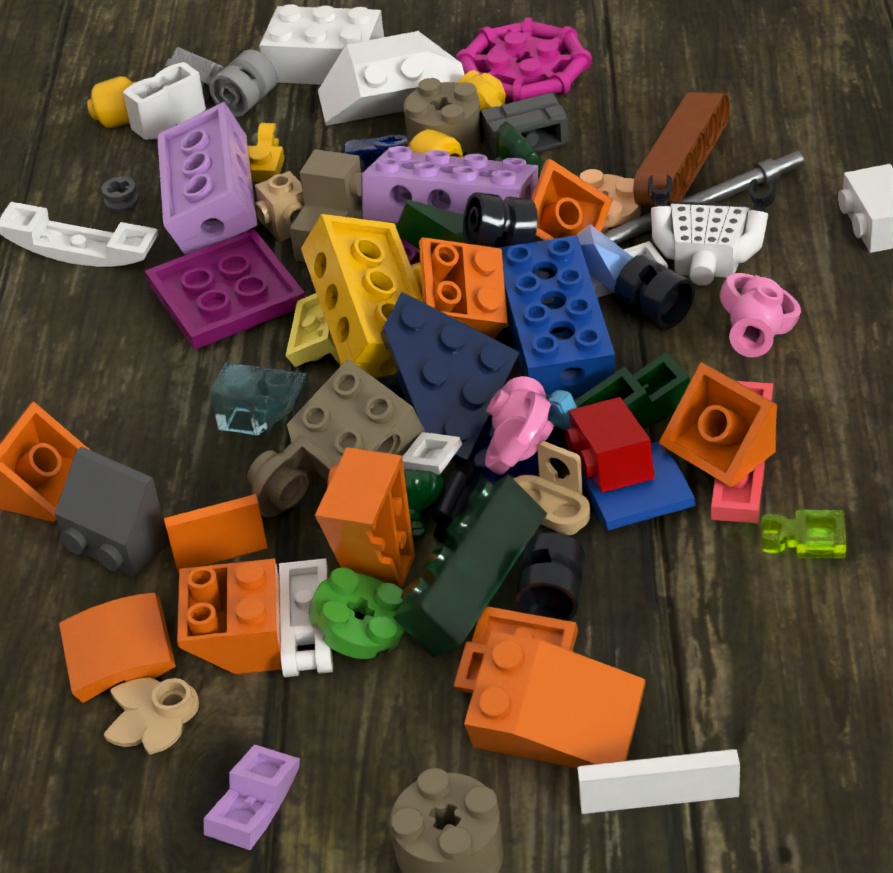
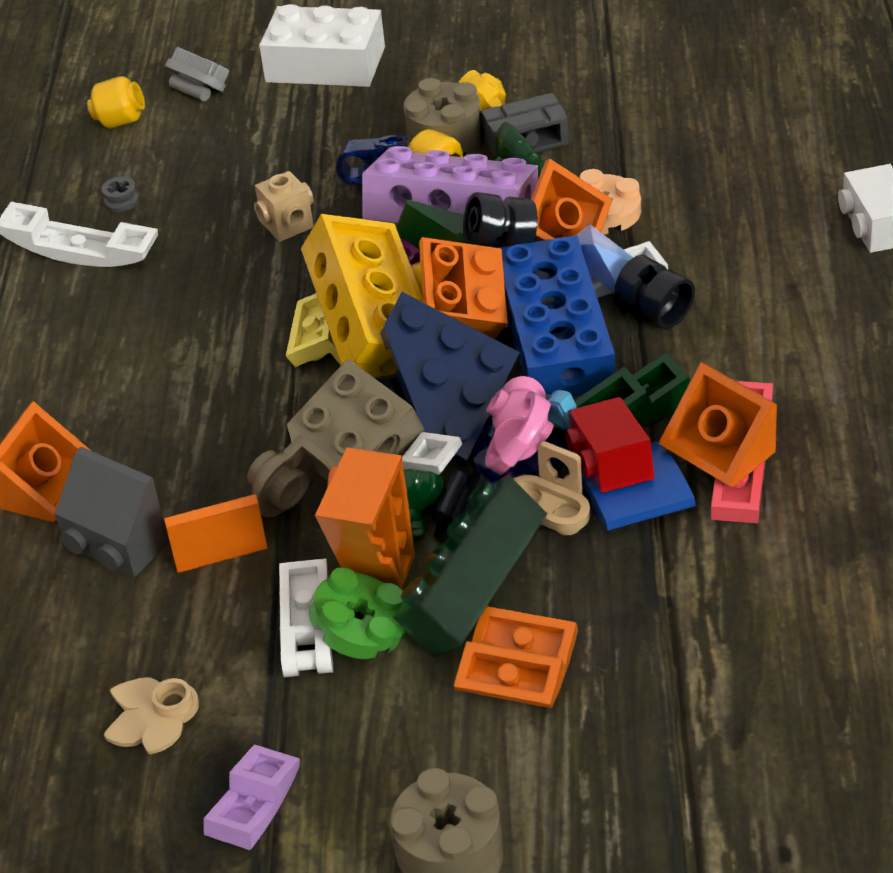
orange slope [59,592,176,703] -> none
white brick [123,62,206,140] -> none
magenta plate [145,229,306,350] -> none
lavender brick [157,102,257,255] -> none
orange slope [177,558,282,674] -> none
light grey wheel [209,49,278,117] -> none
clear light blue slope [210,362,308,435] -> none
yellow plate [248,123,285,182] -> none
dark tan brick [290,149,366,262] -> none
white wedge [318,31,465,126] -> none
dark pink plate [456,18,592,102] -> none
orange slope [464,631,646,768] -> none
black wheel [515,532,586,621] -> none
white tile [577,749,740,814] -> none
flat silver bar [602,151,804,244] -> none
dark orange beam [633,92,730,206] -> none
white torso [648,174,775,286] -> none
bright pink piece [720,273,801,357] -> none
clear neon green plate [762,510,846,558] -> none

